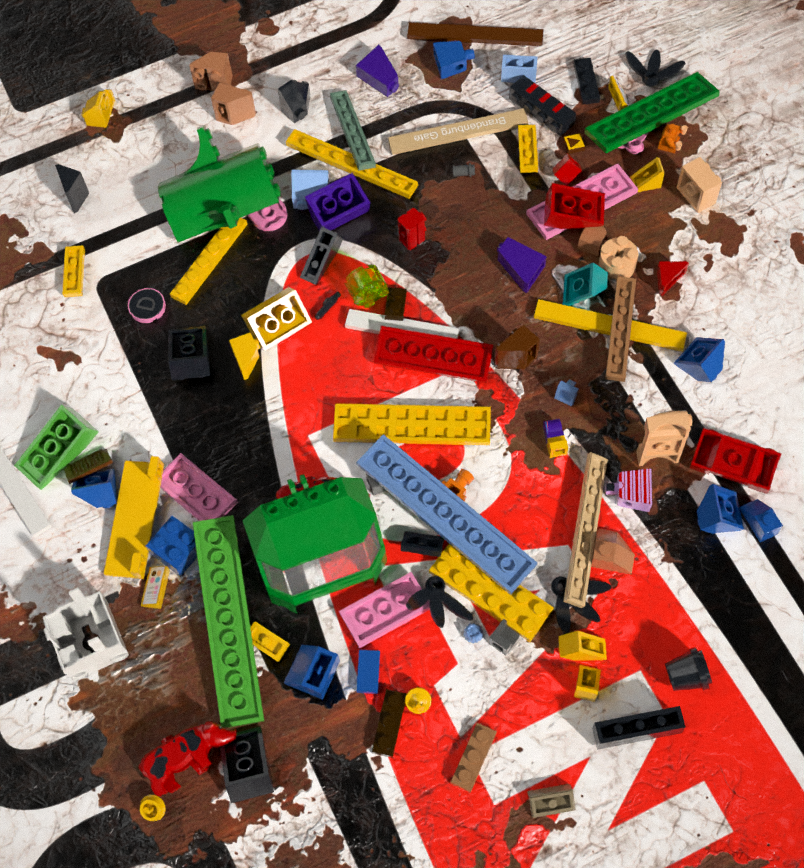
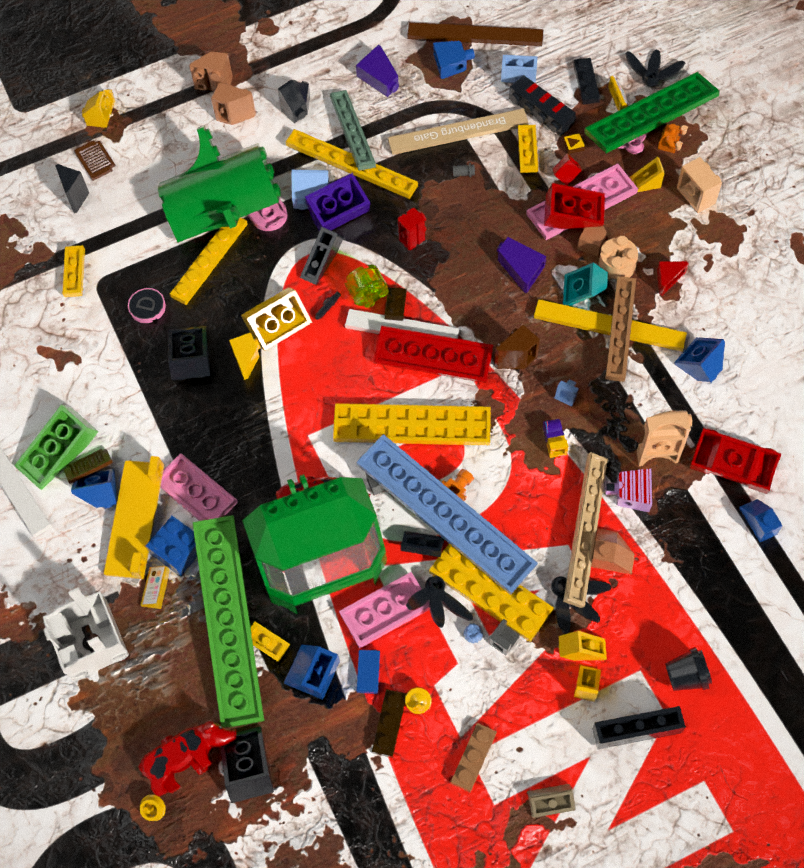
blue slope [697,484,744,534] -> none
none -> reddish brown window [74,140,116,181]

